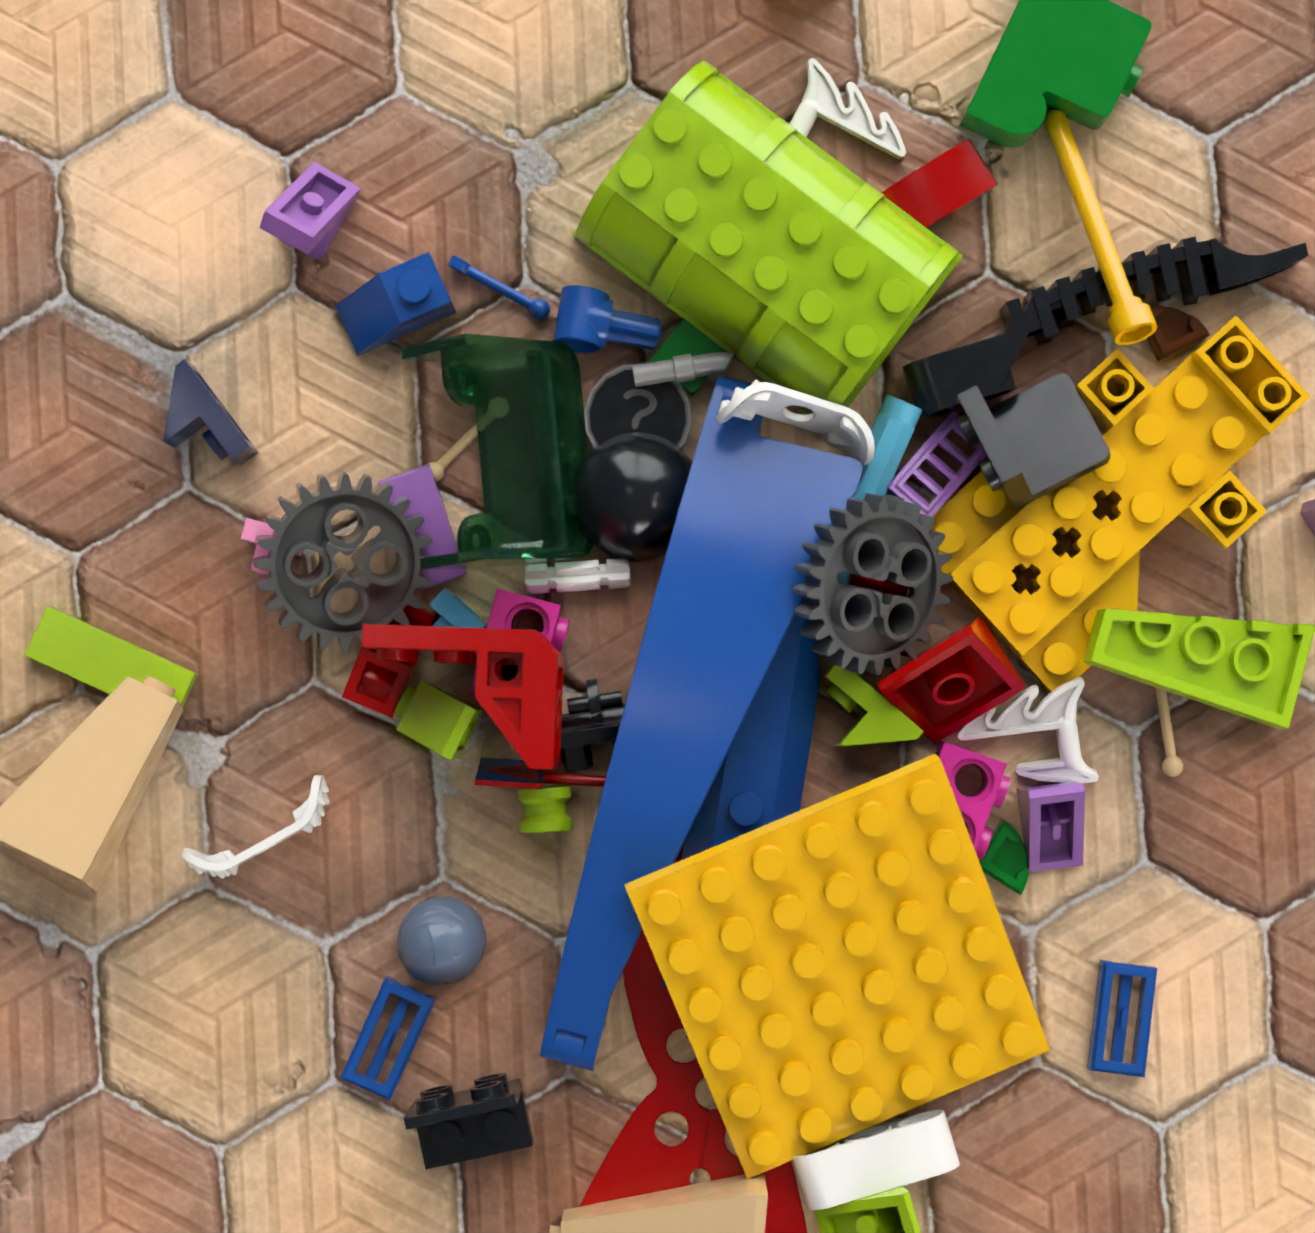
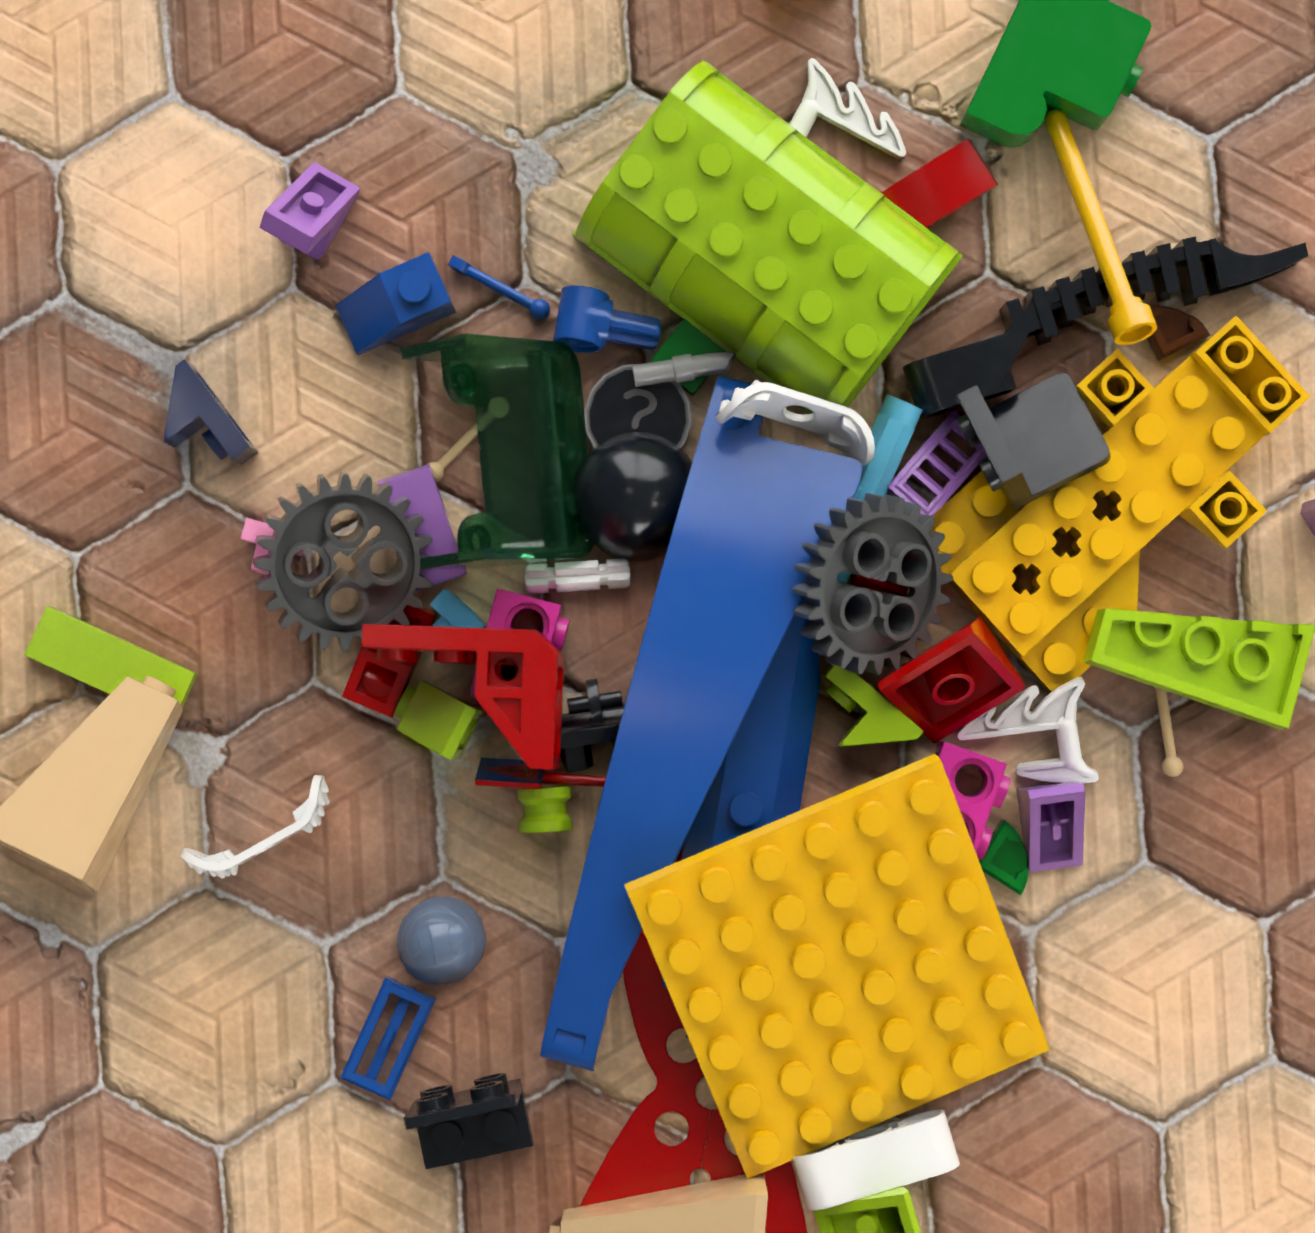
blue tile [1087,959,1157,1077] -> none

